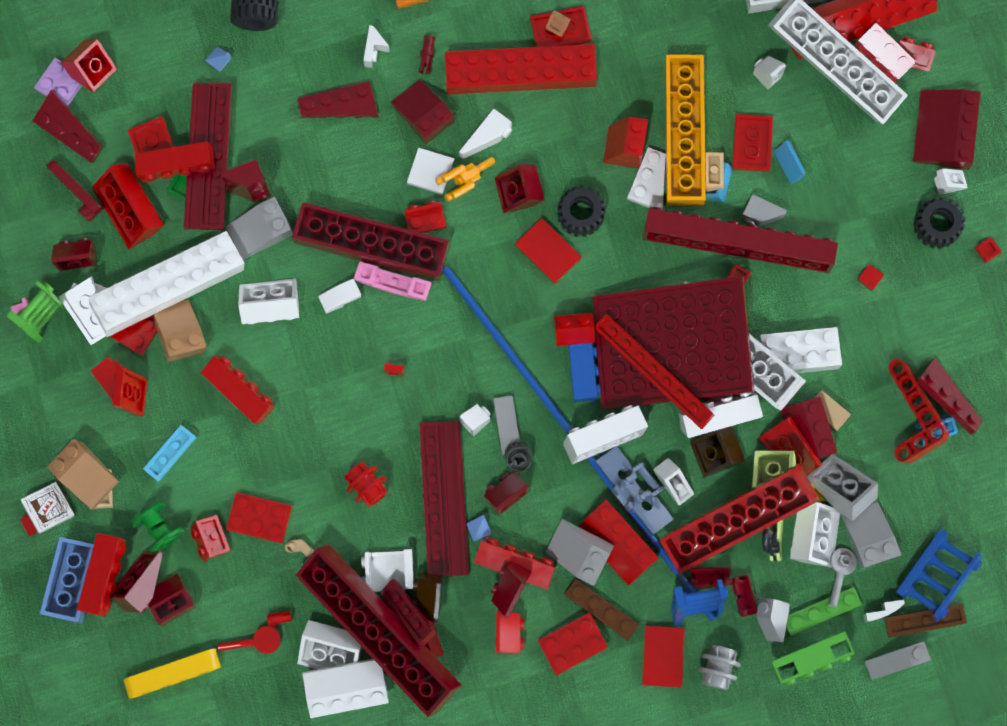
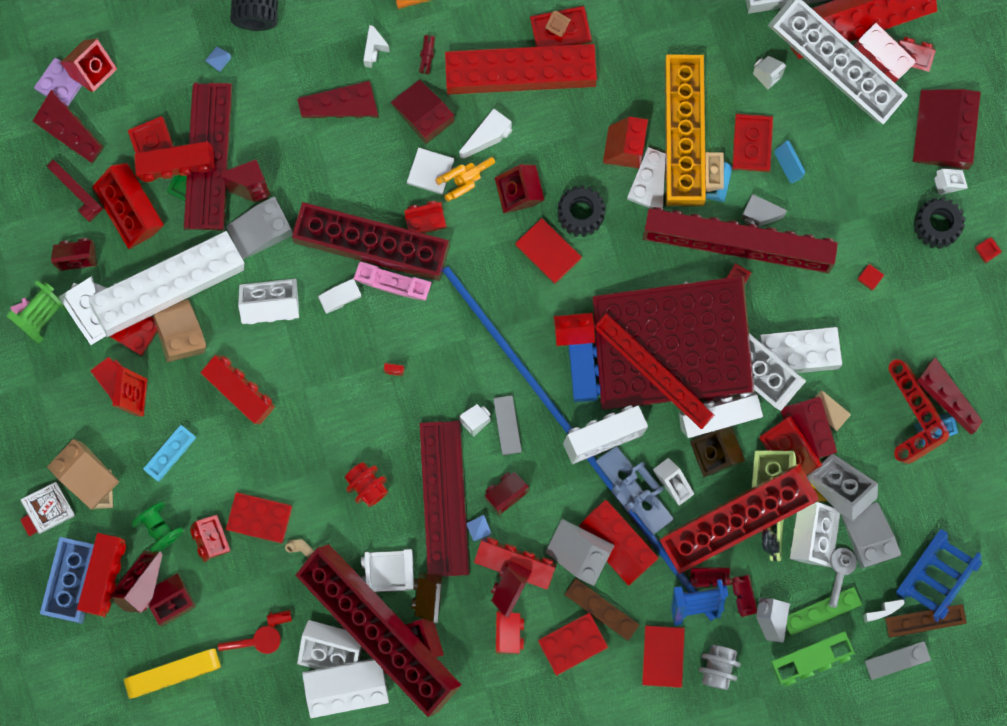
dark red plate [380,578,437,647] -> none
pearl dark grey wheel [505,441,532,472] -> none

